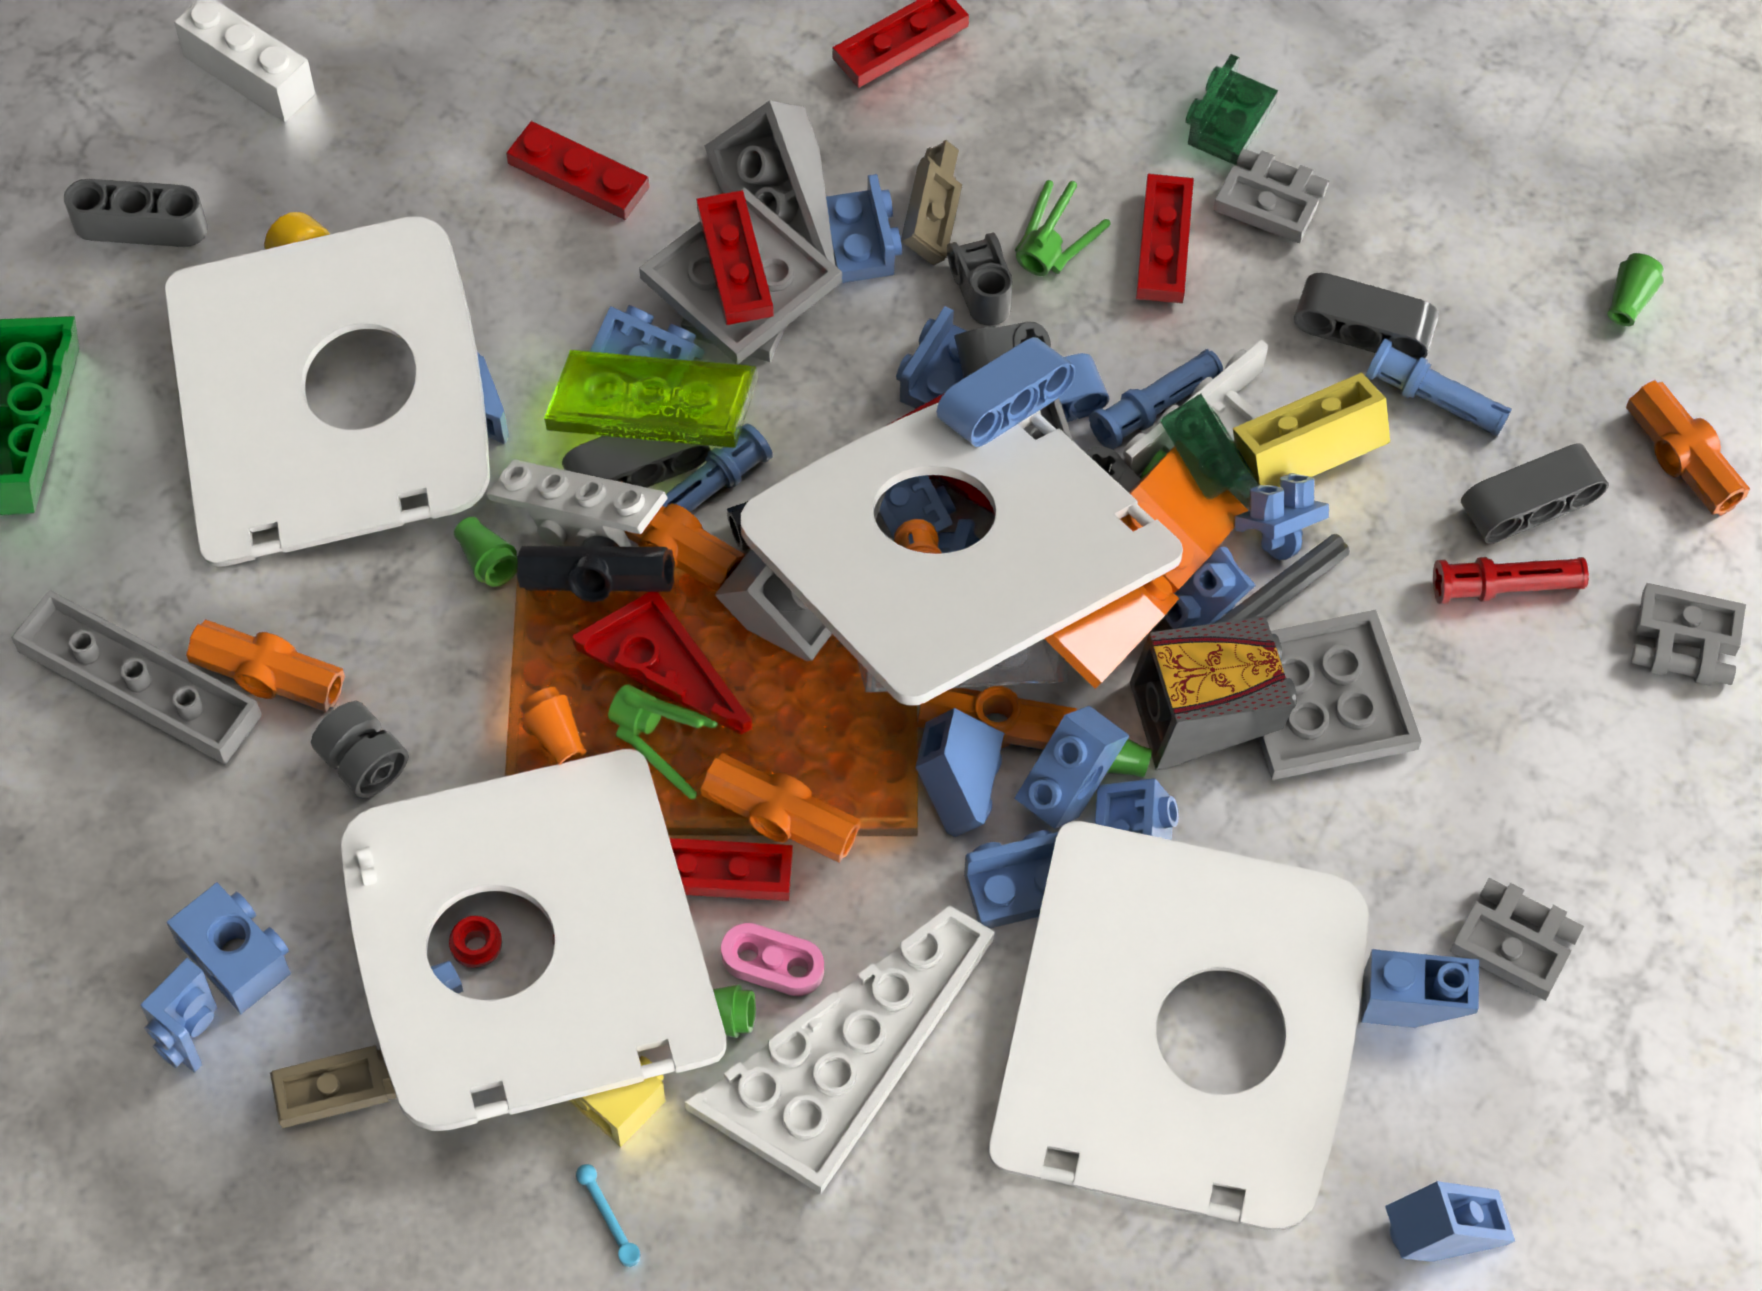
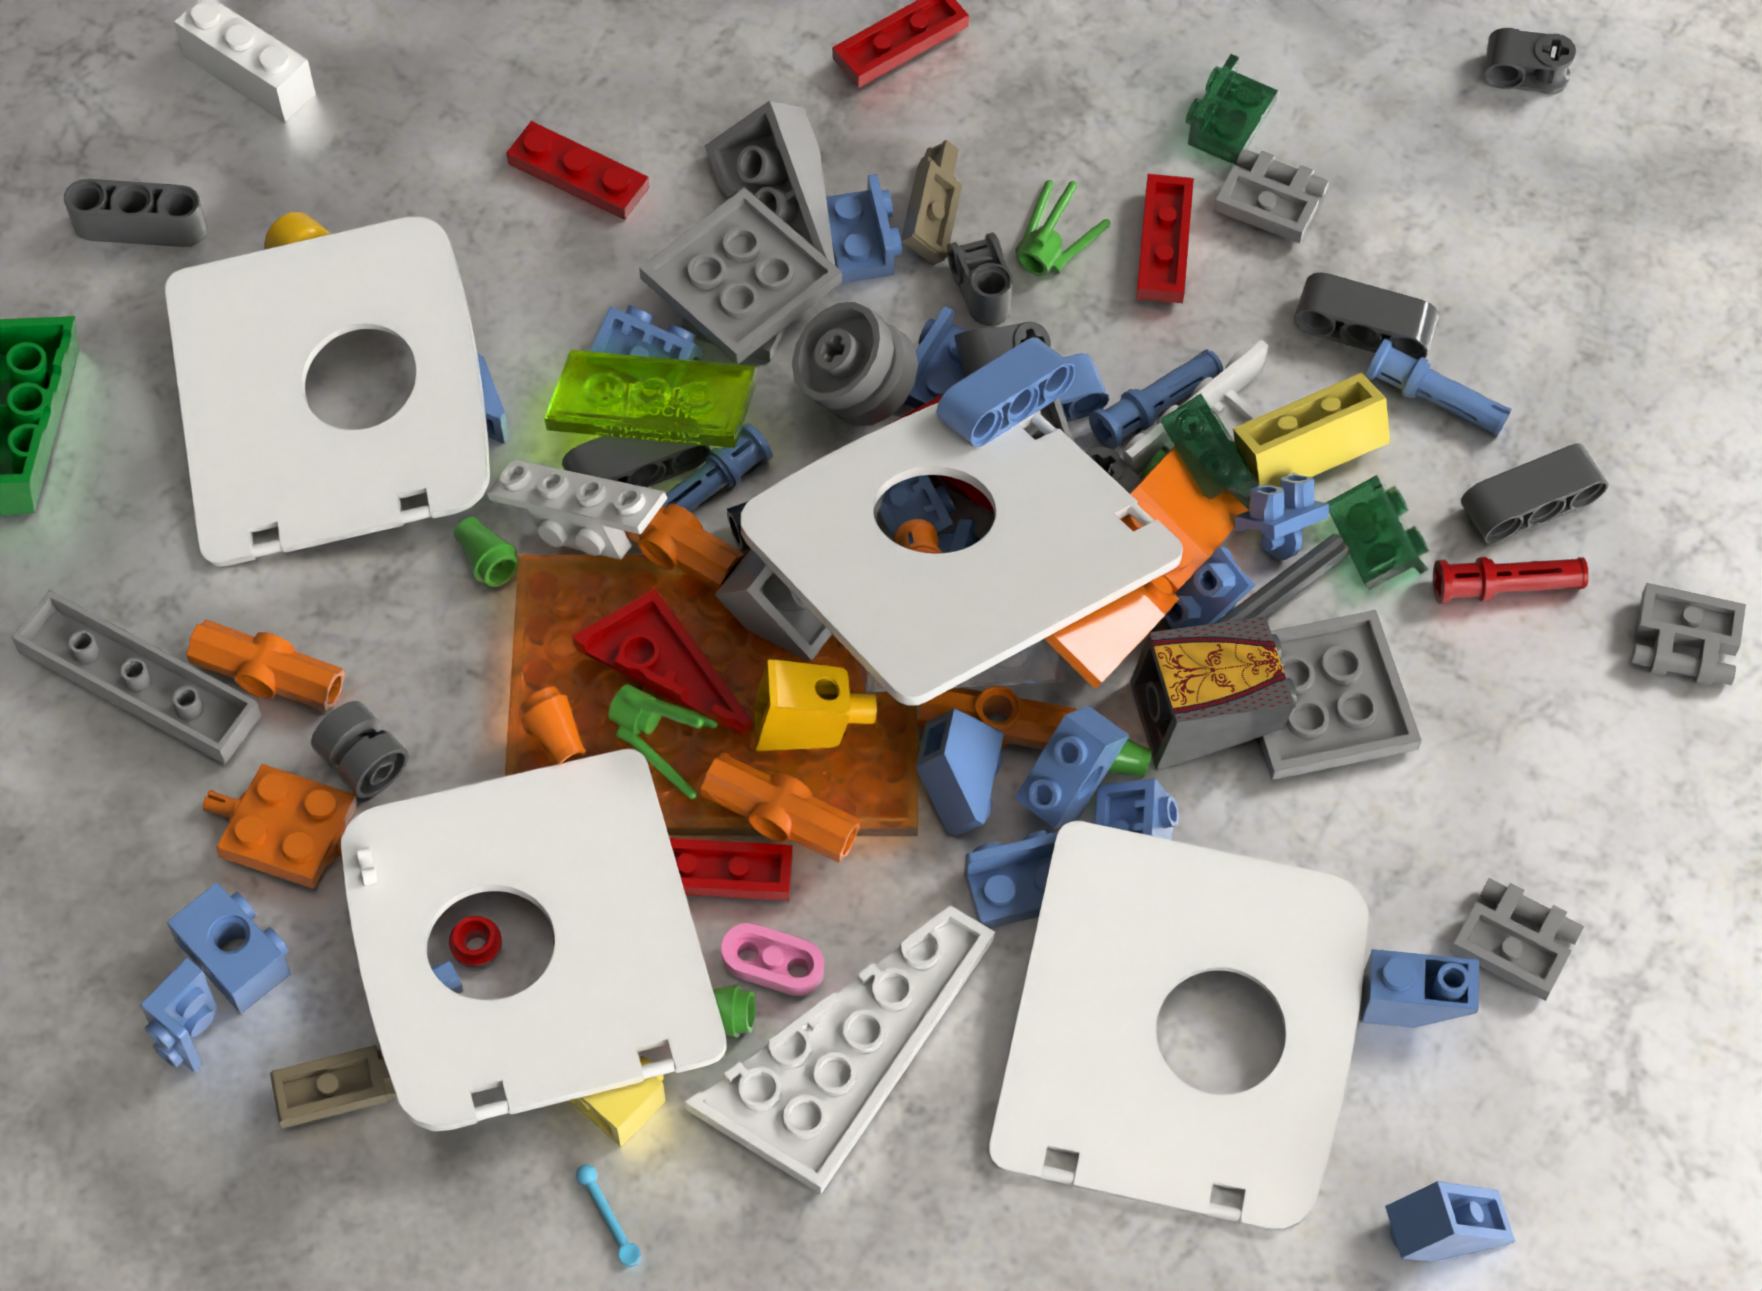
black piece [516,536,675,602] -> none
red plate [696,190,774,325] -> none
bright green cone [1607,253,1664,326] -> none
orange piece [1626,380,1750,516] -> none
none -> orange plate [203,764,358,889]
none -> yellow torso [753,660,877,751]
none -> light grey wheel [792,302,918,426]
none -> clear green bracket [1326,475,1429,590]
none -> dark grey piece [1484,28,1576,94]

